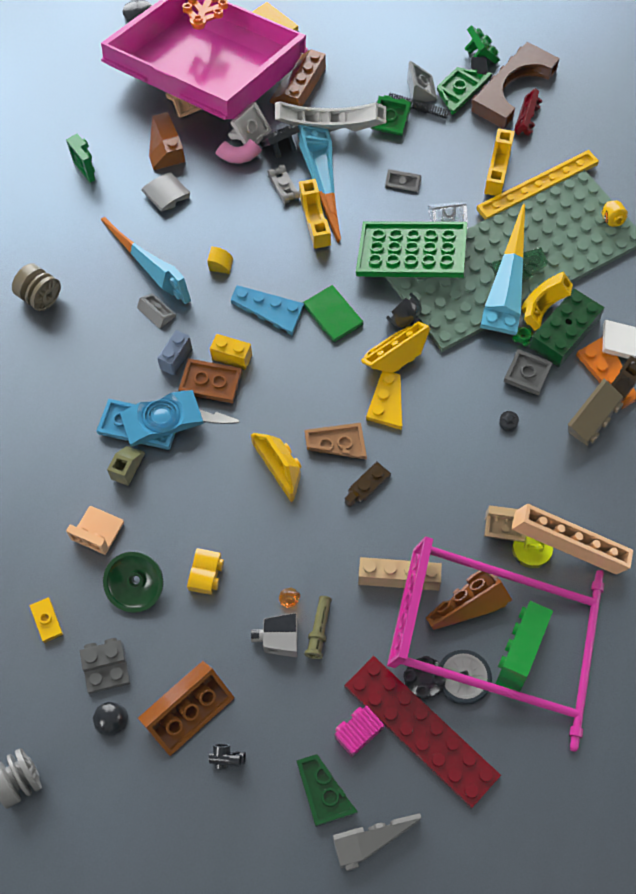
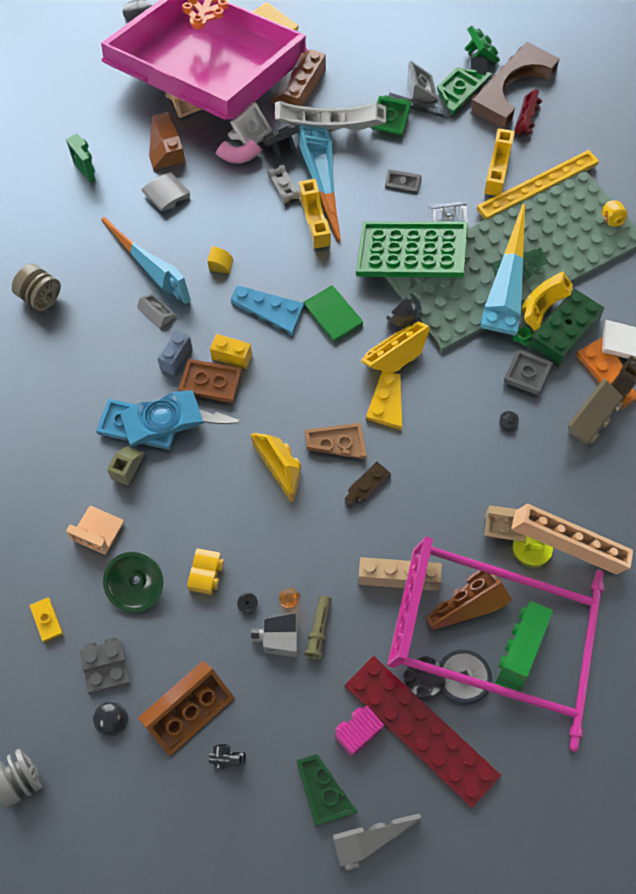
none -> black tile [237,592,258,613]

